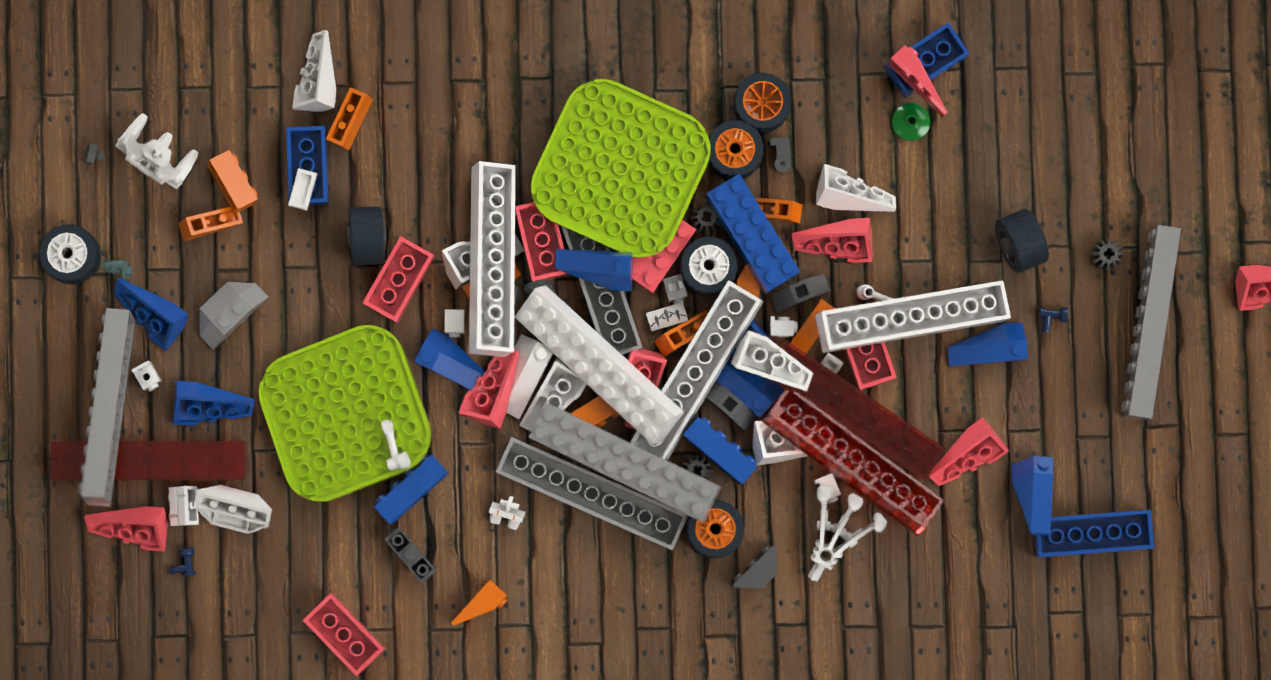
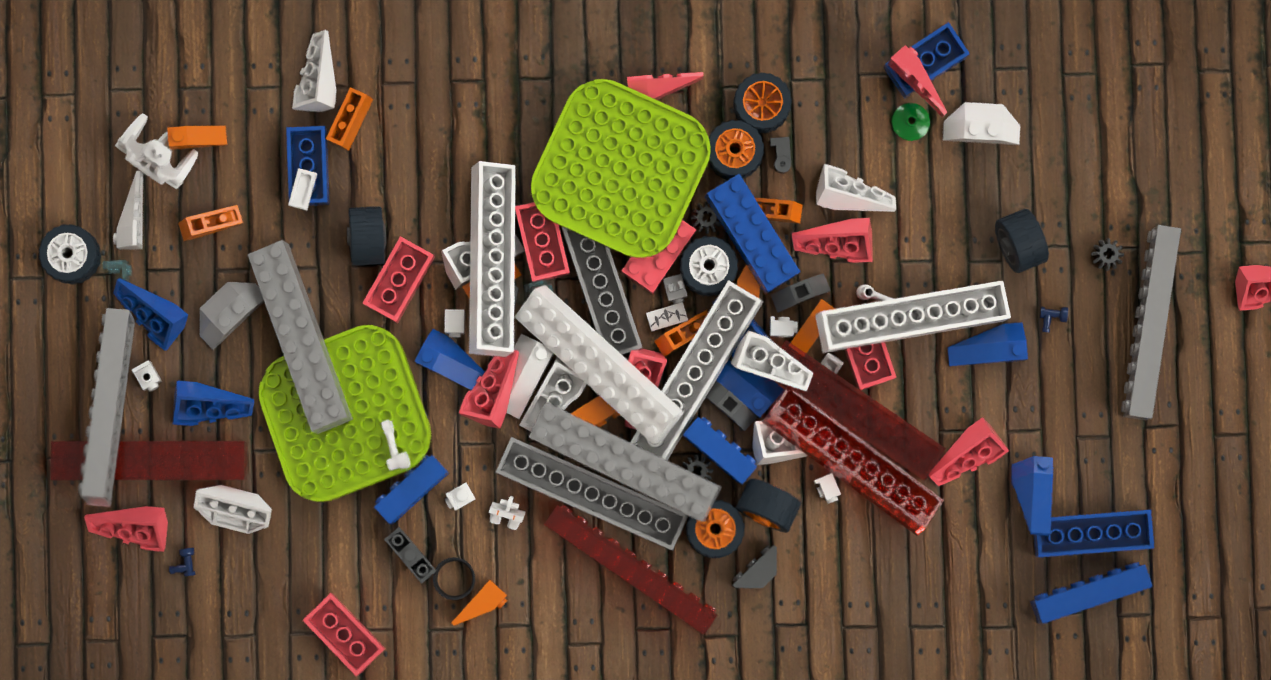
dark grey tile [83,143,105,164] -> none
white brick [168,486,199,526] -> none
orange brick [207,150,258,214] -> none
blue wedge [555,249,633,291] -> none
white piece [808,486,887,582] -> none
none -> white wedge [113,171,143,249]
none -> orange slope [167,126,227,150]
none -> light grey brick [247,240,353,434]
none -> black tyre [433,557,475,600]
none -> white bracket [445,483,475,511]
none -> clear red brick [544,505,718,635]
none -> coral wedge [627,72,703,100]
none -> black wheel [736,478,801,533]
none -> white wedge [943,102,1020,145]
none -> blue brick [1030,562,1153,624]

